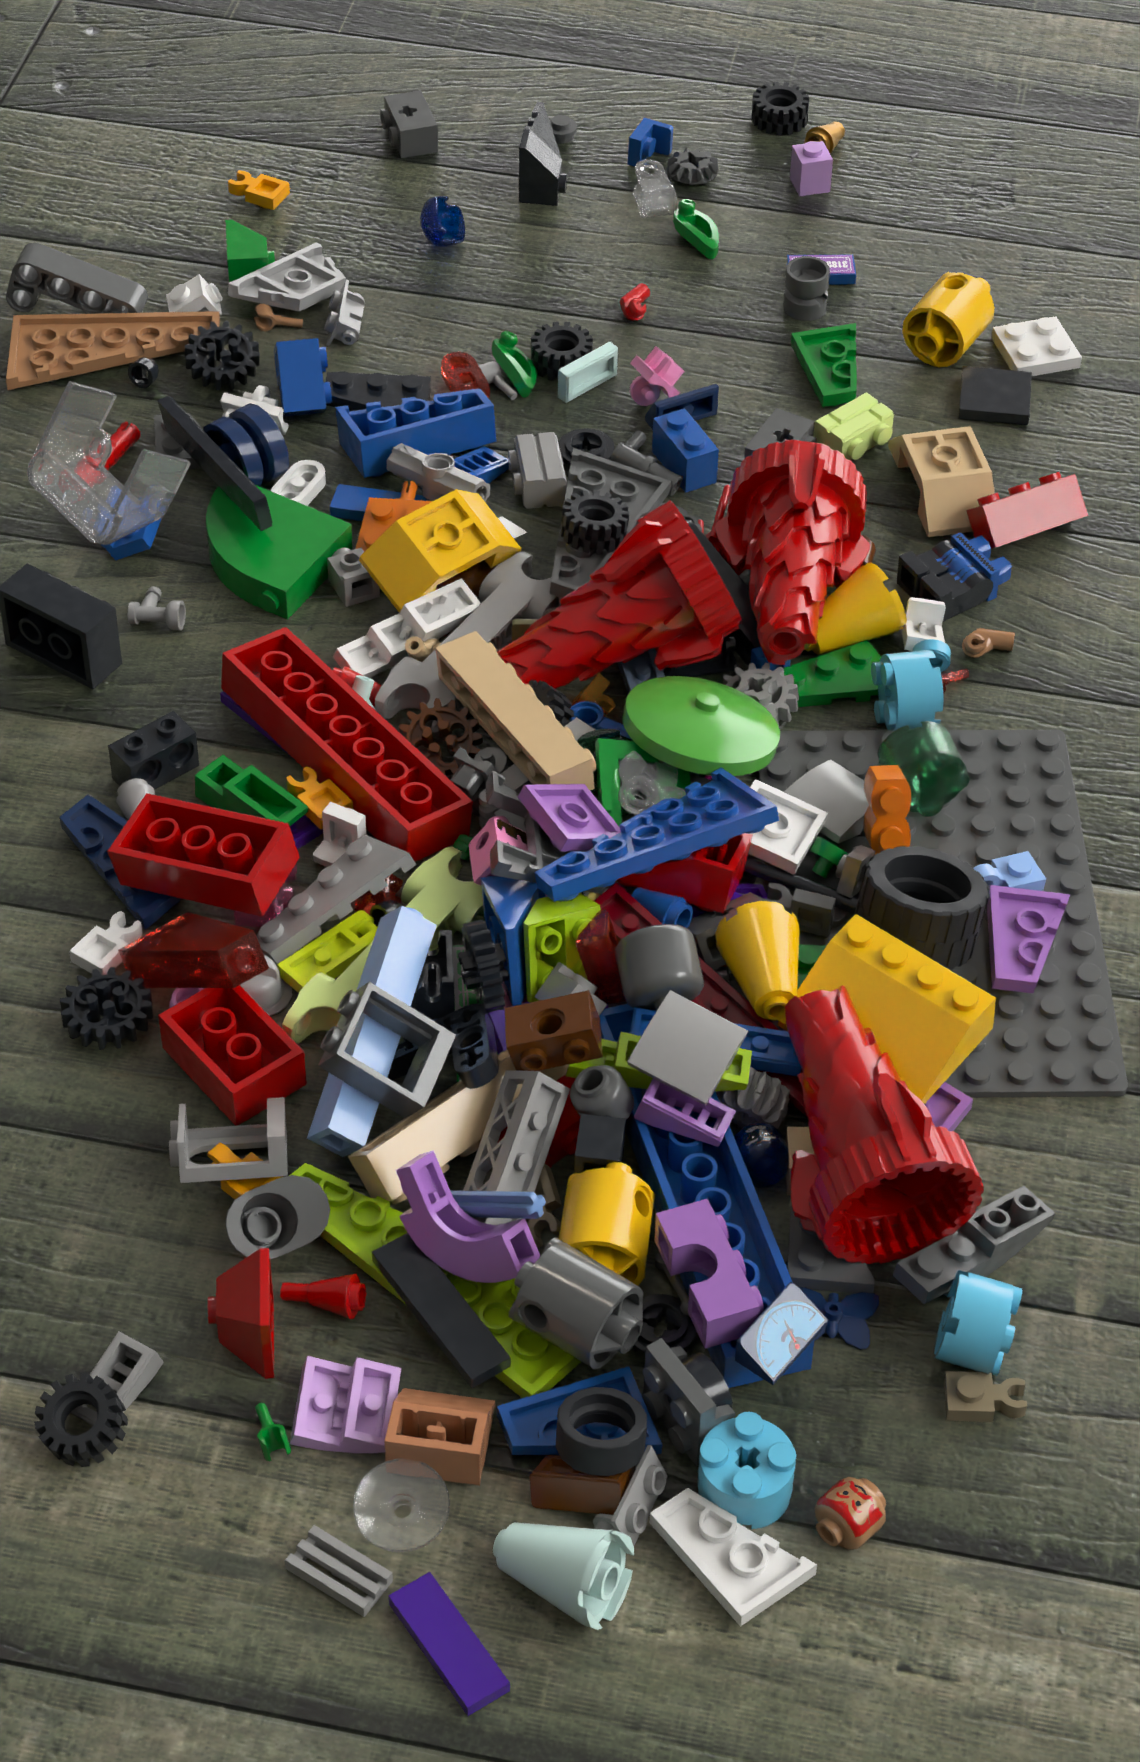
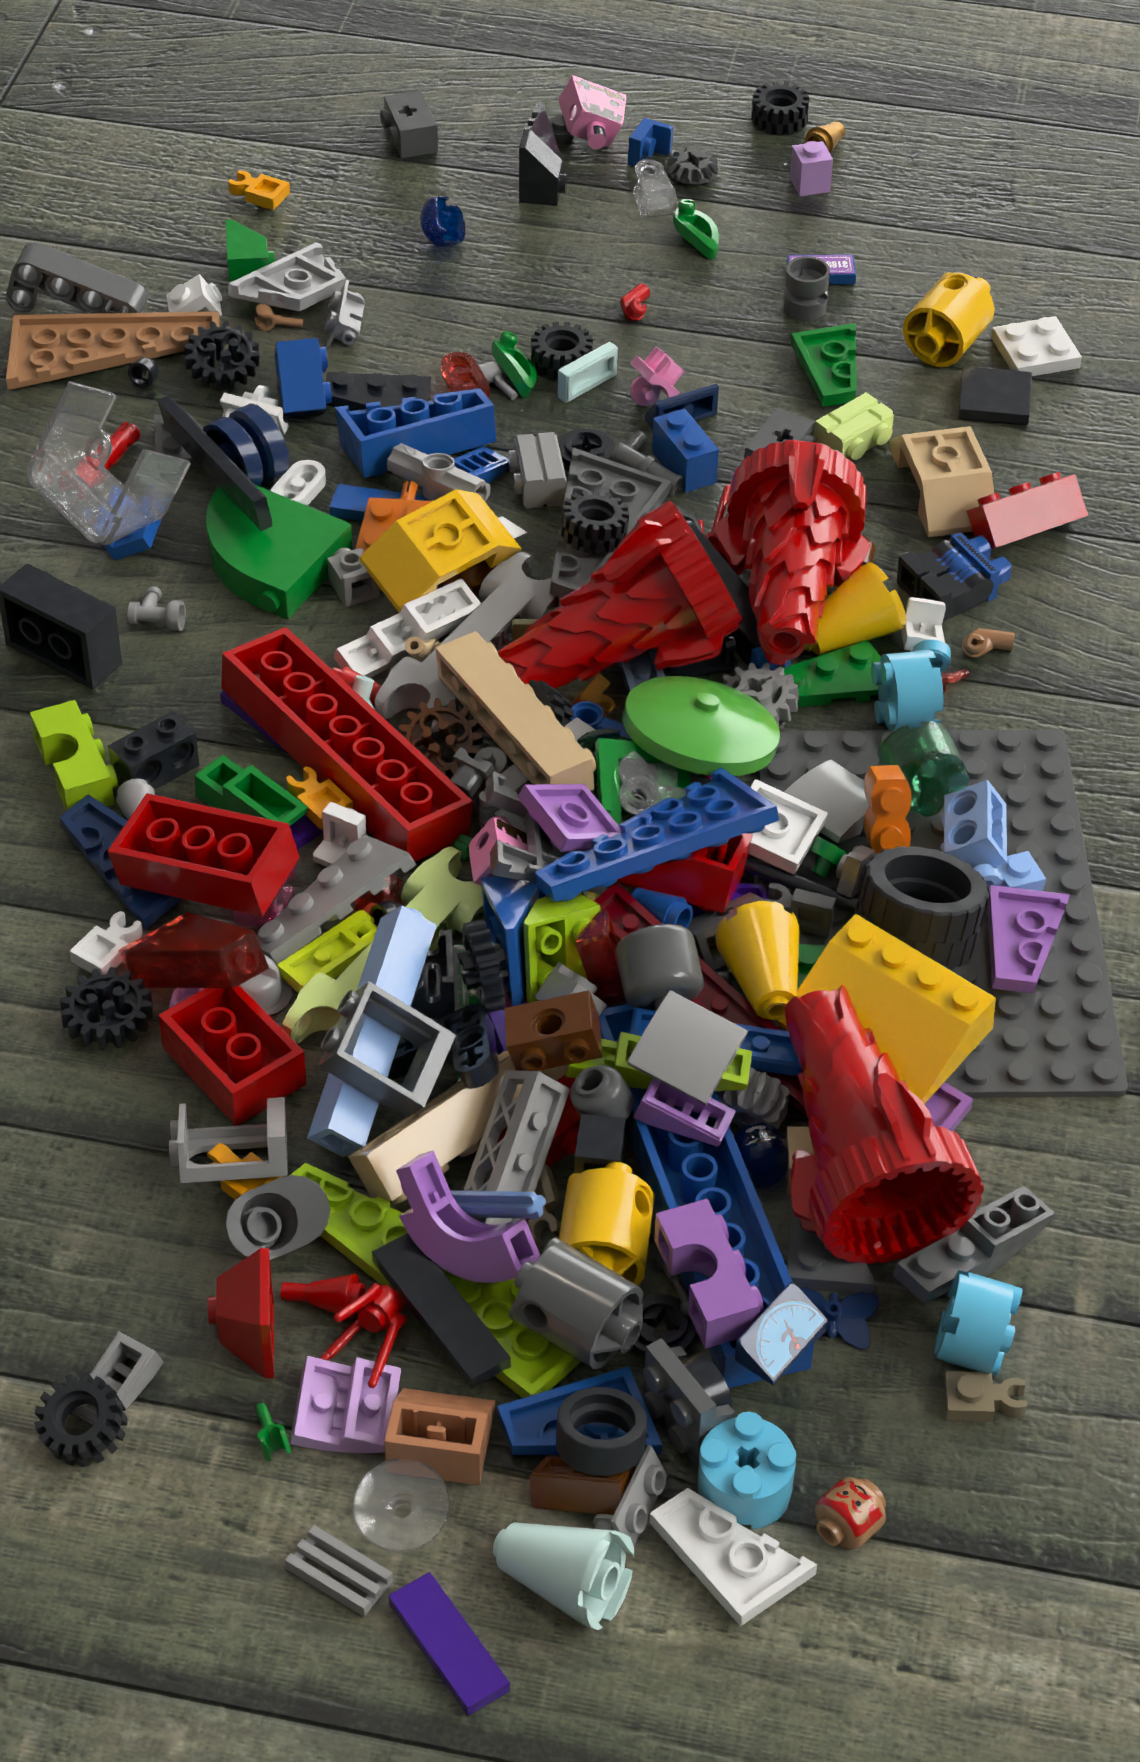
none -> lime arch [30,700,118,811]
none -> red plant [319,1283,407,1388]
none -> bright pink torso [558,75,626,149]
none -> light blue brick [941,779,1007,868]

